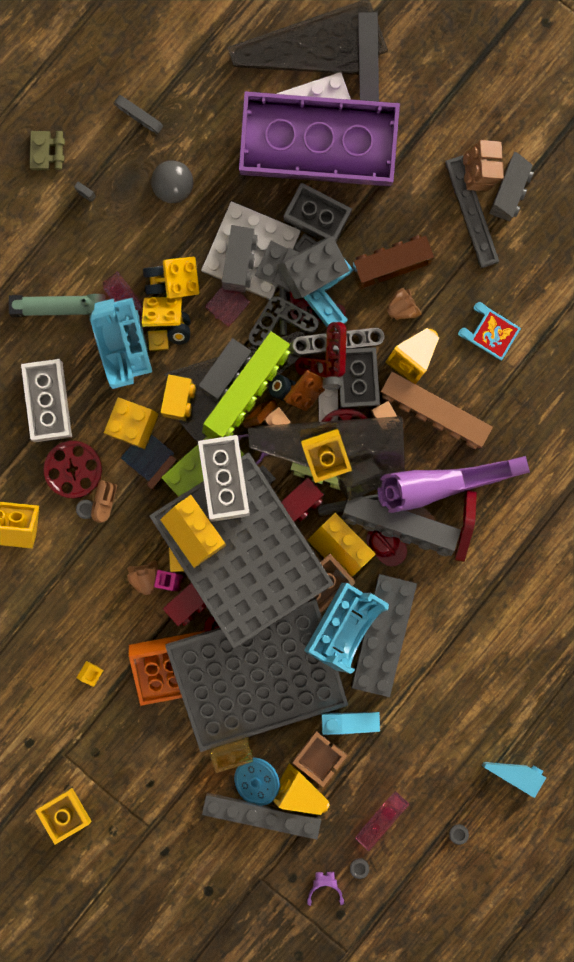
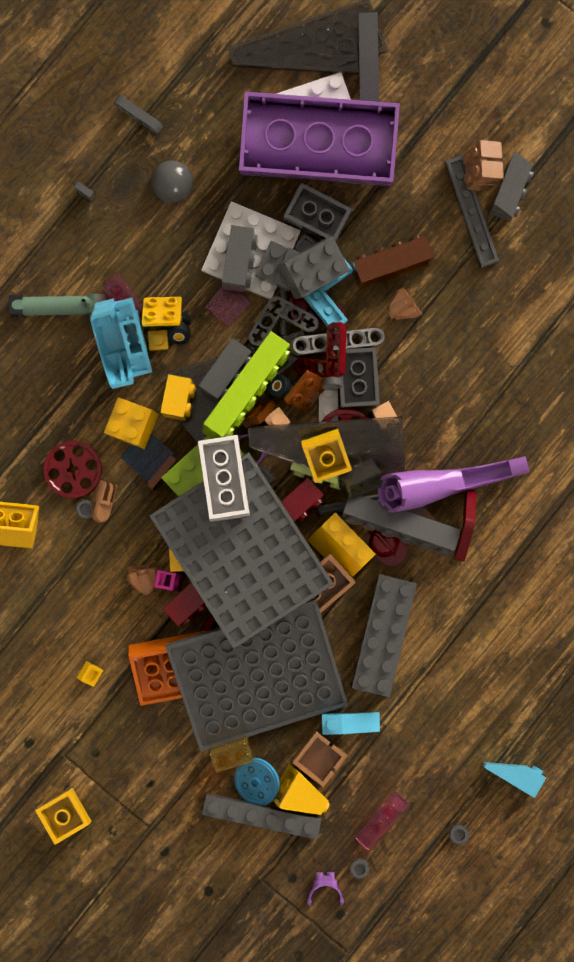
white brick [21,359,72,442] -> none
olive plate [30,131,65,170] -> none
yellow plate [143,257,199,298] -> none
yellow slope [160,495,227,568] -> none
medium azure piece [304,583,389,674] -> none
medium nougat brick [380,372,493,449] -> none
slope [386,328,439,384] -> none
flag [458,302,521,361] -> none

